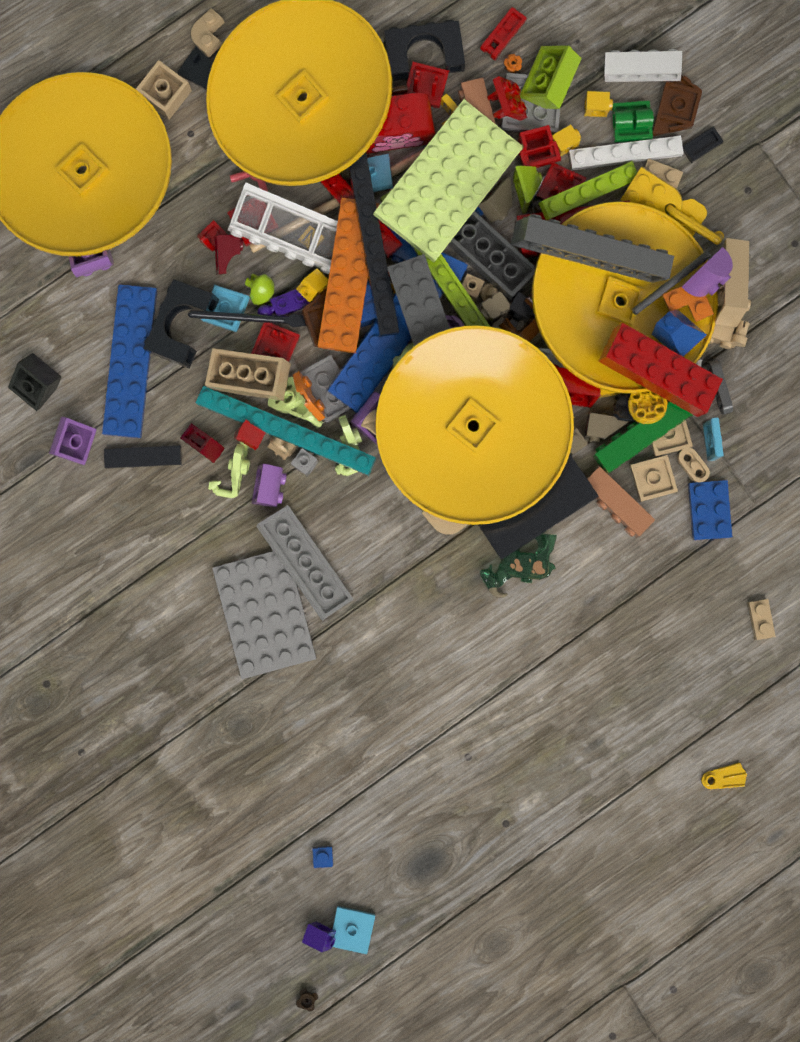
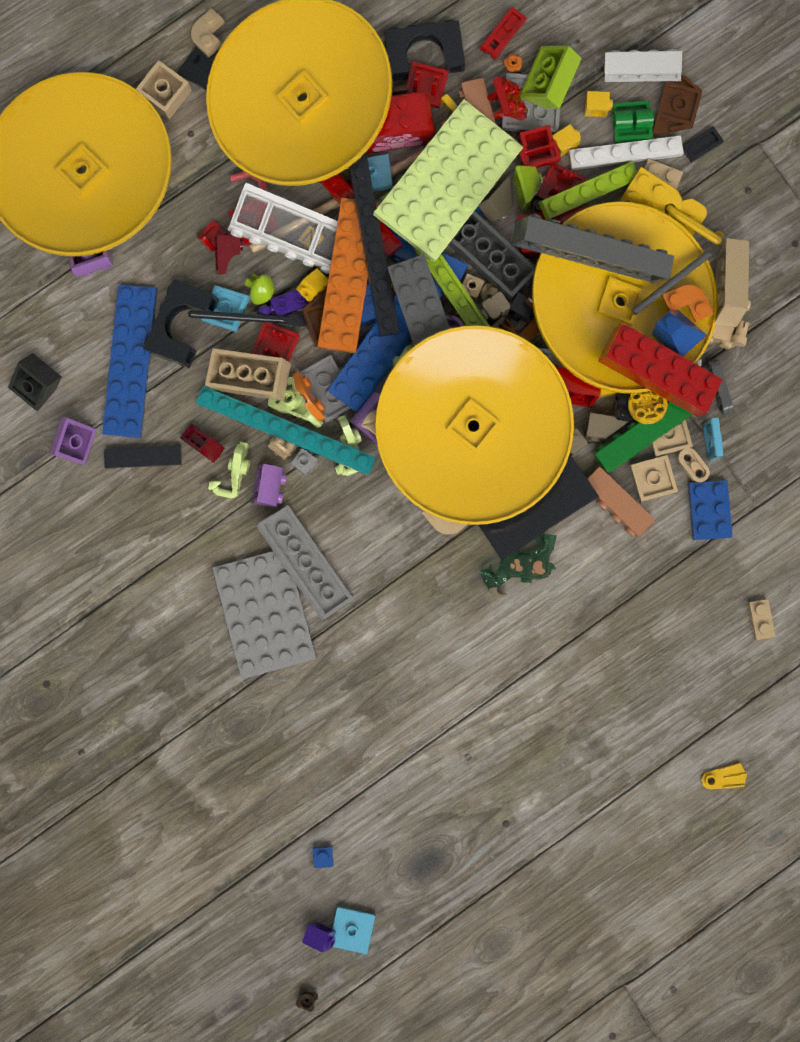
red tile [234,419,266,450] -> none
medium lavender brick [682,247,733,297] -> none

